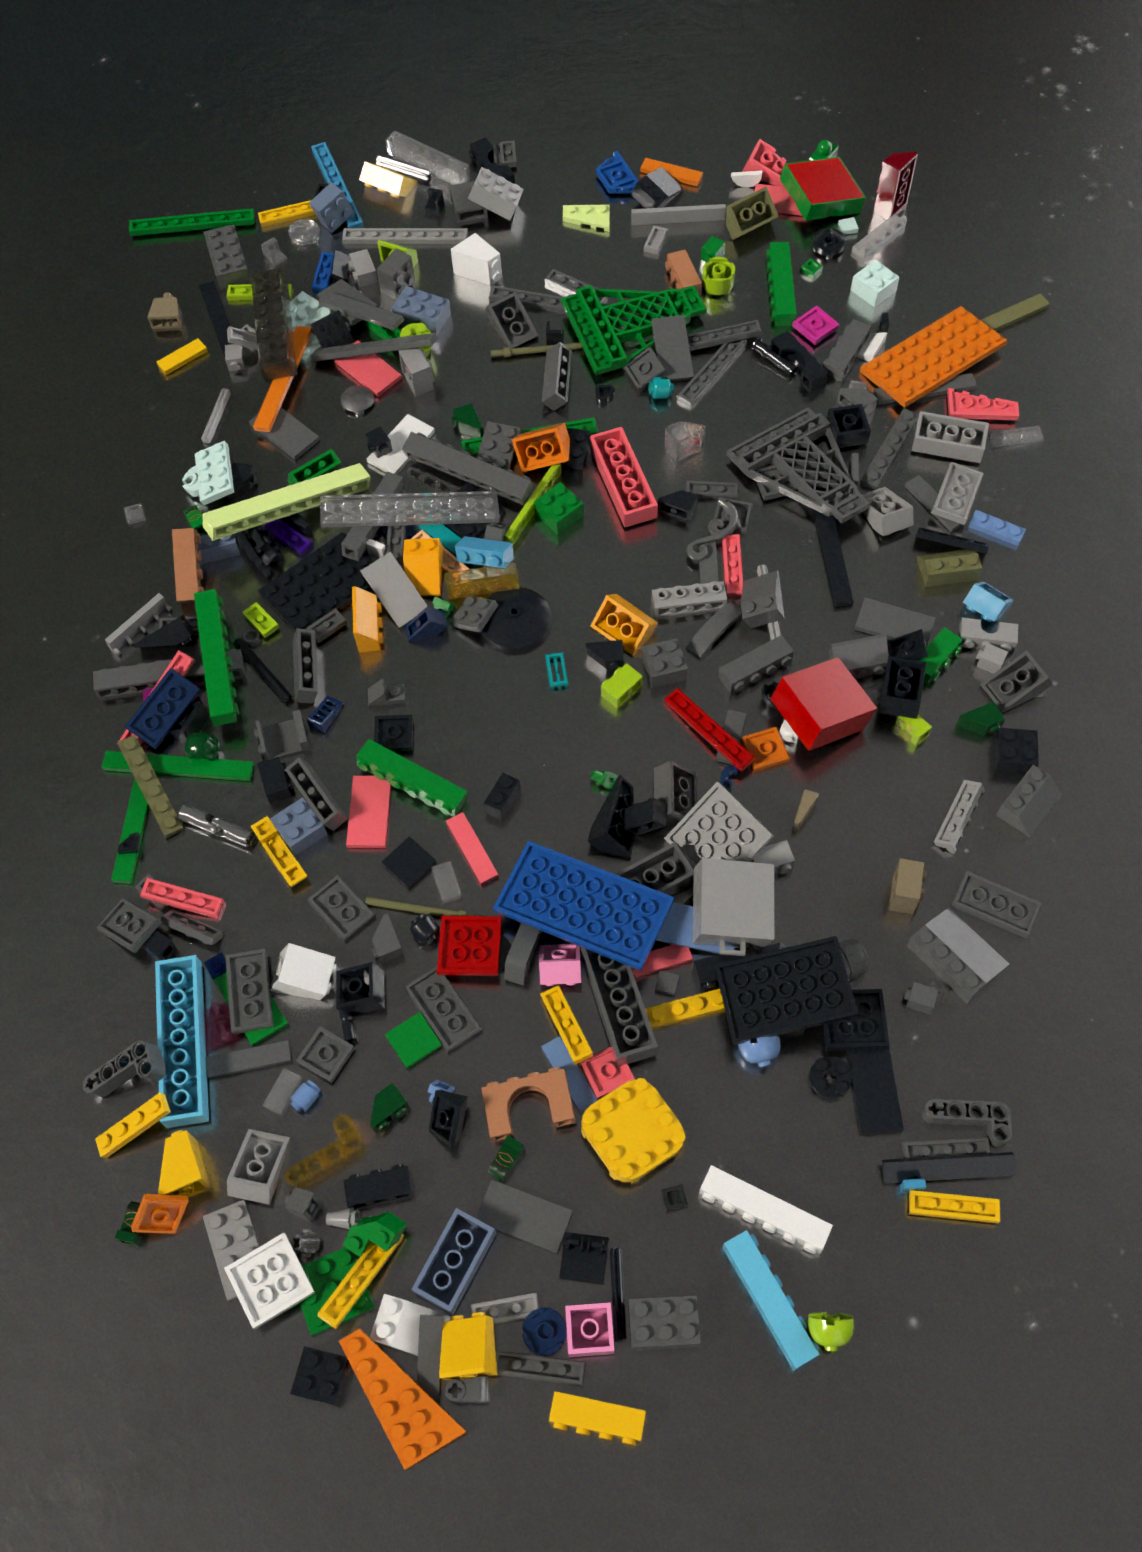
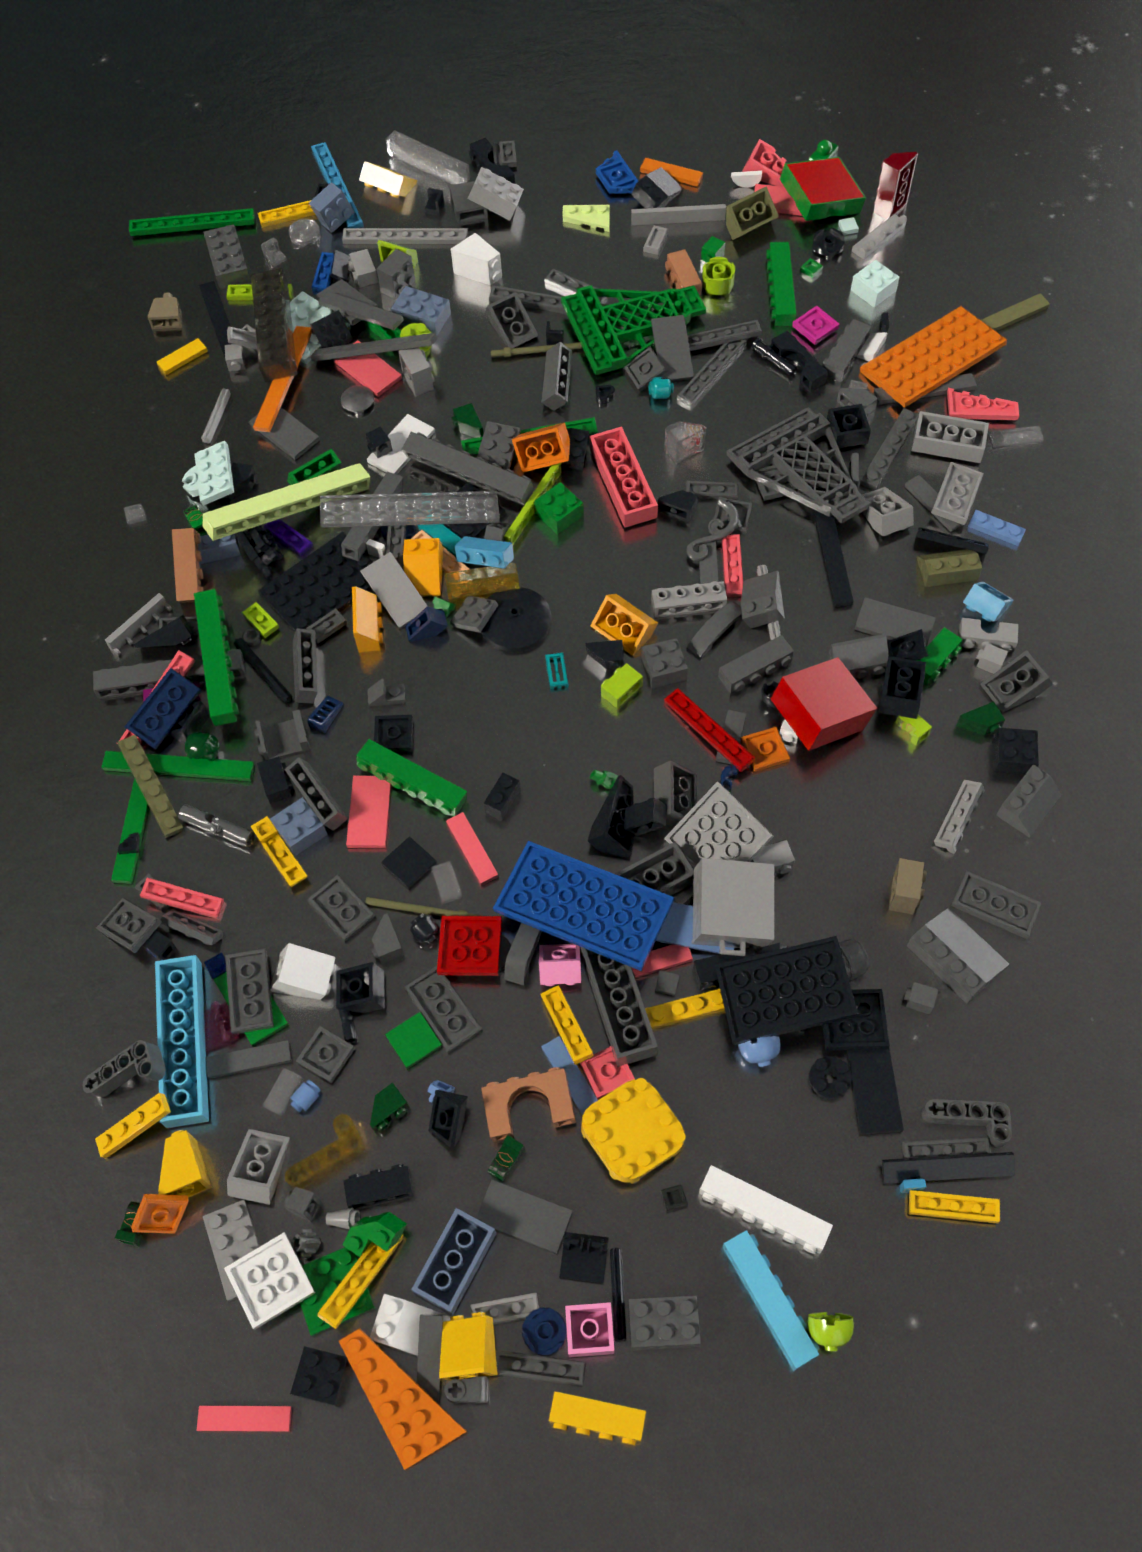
black slope [280,513,313,537] -> none
axle [375,156,431,181] -> none
dark tan slope [792,789,819,832] -> none
none -> coral tile [196,1406,292,1432]

